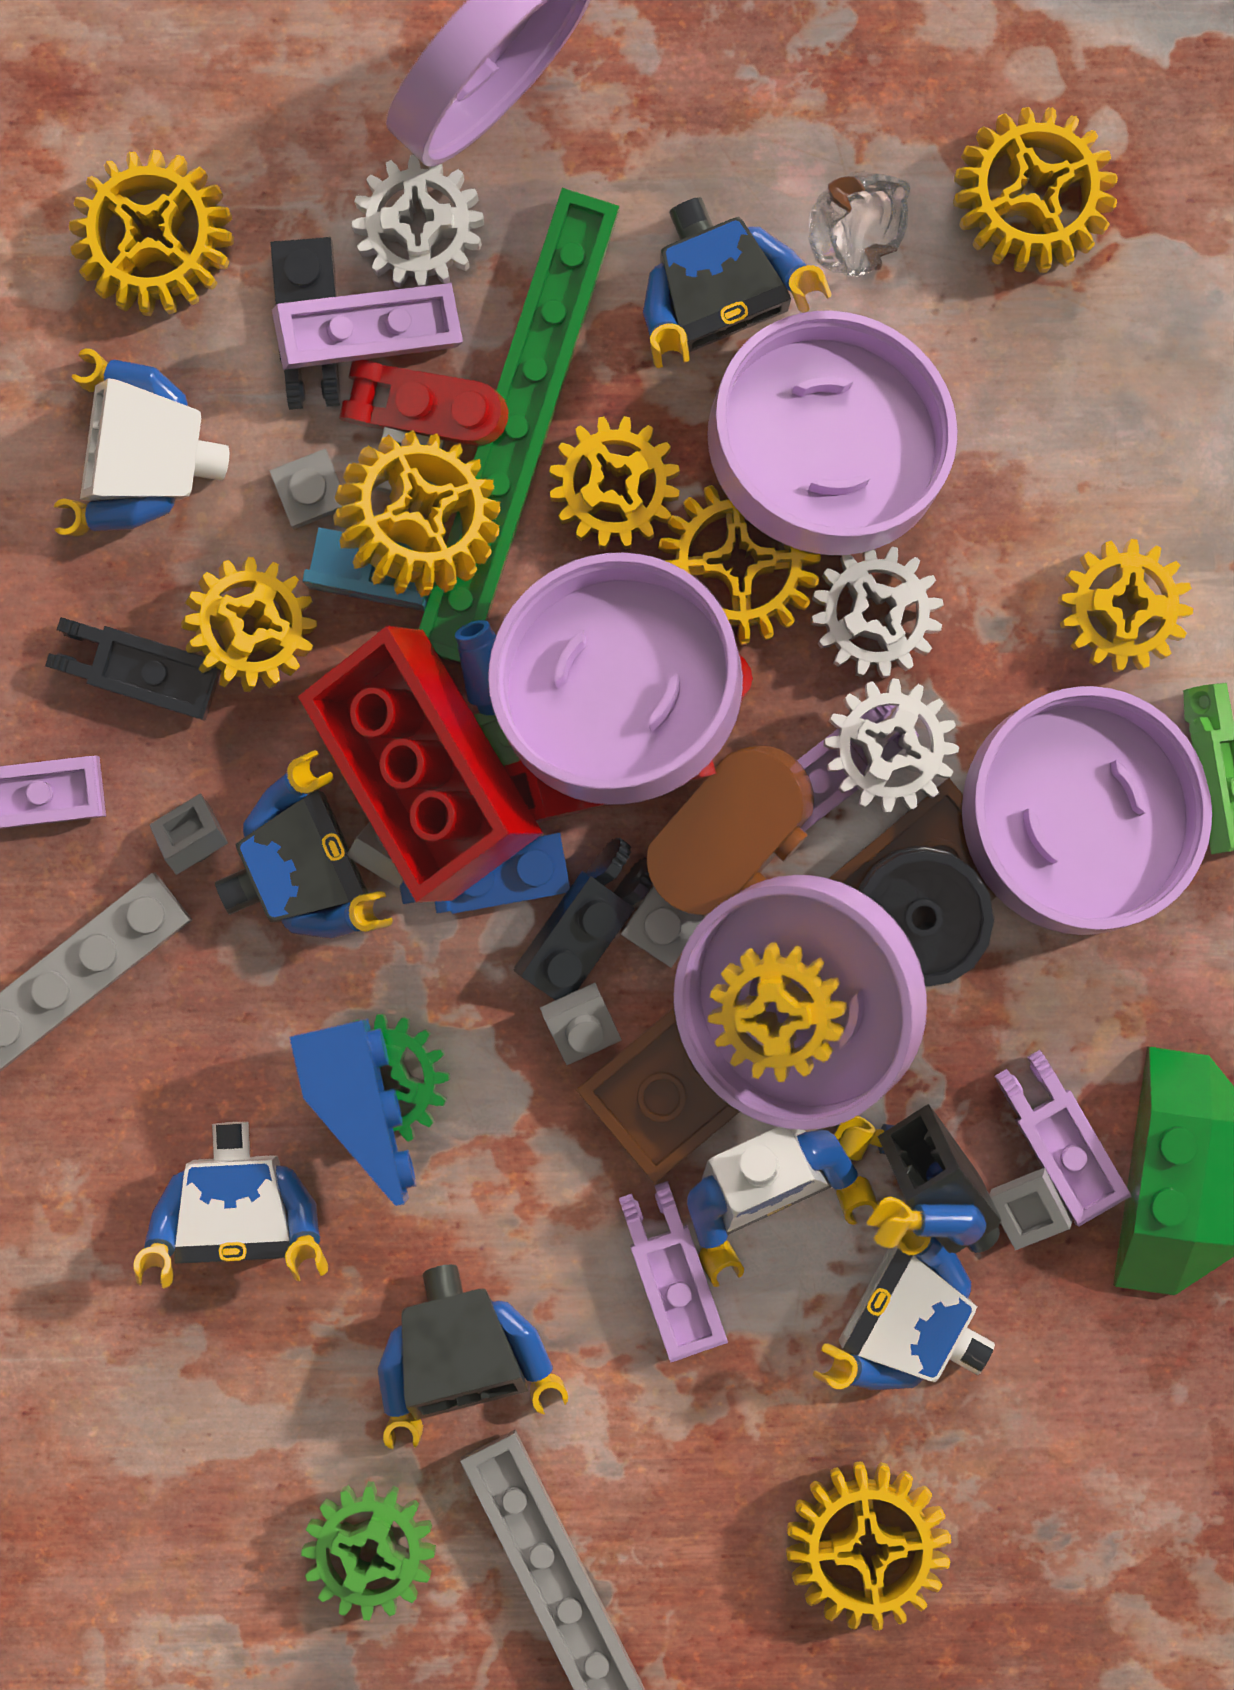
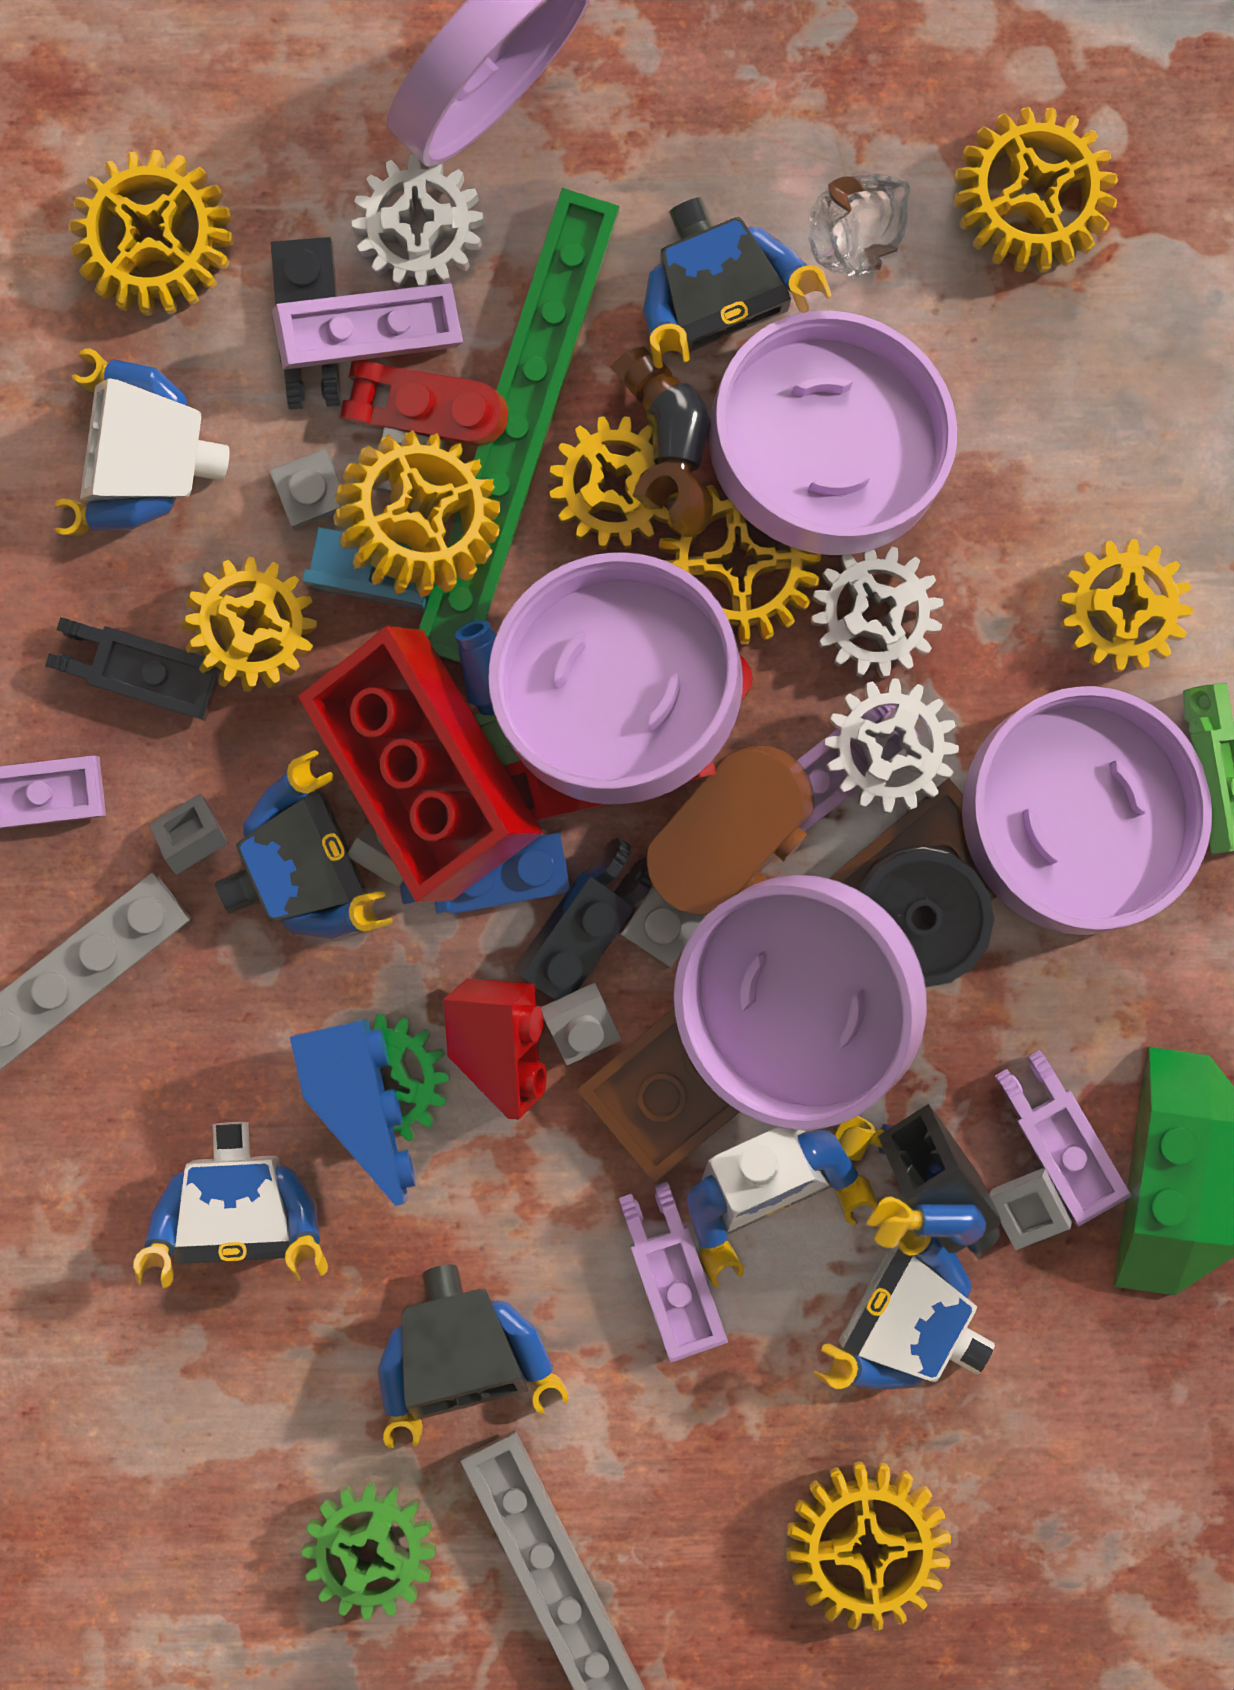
yellow gear [708,943,847,1082] -> none
none -> red slope [443,978,547,1120]
none -> piece [610,346,713,537]

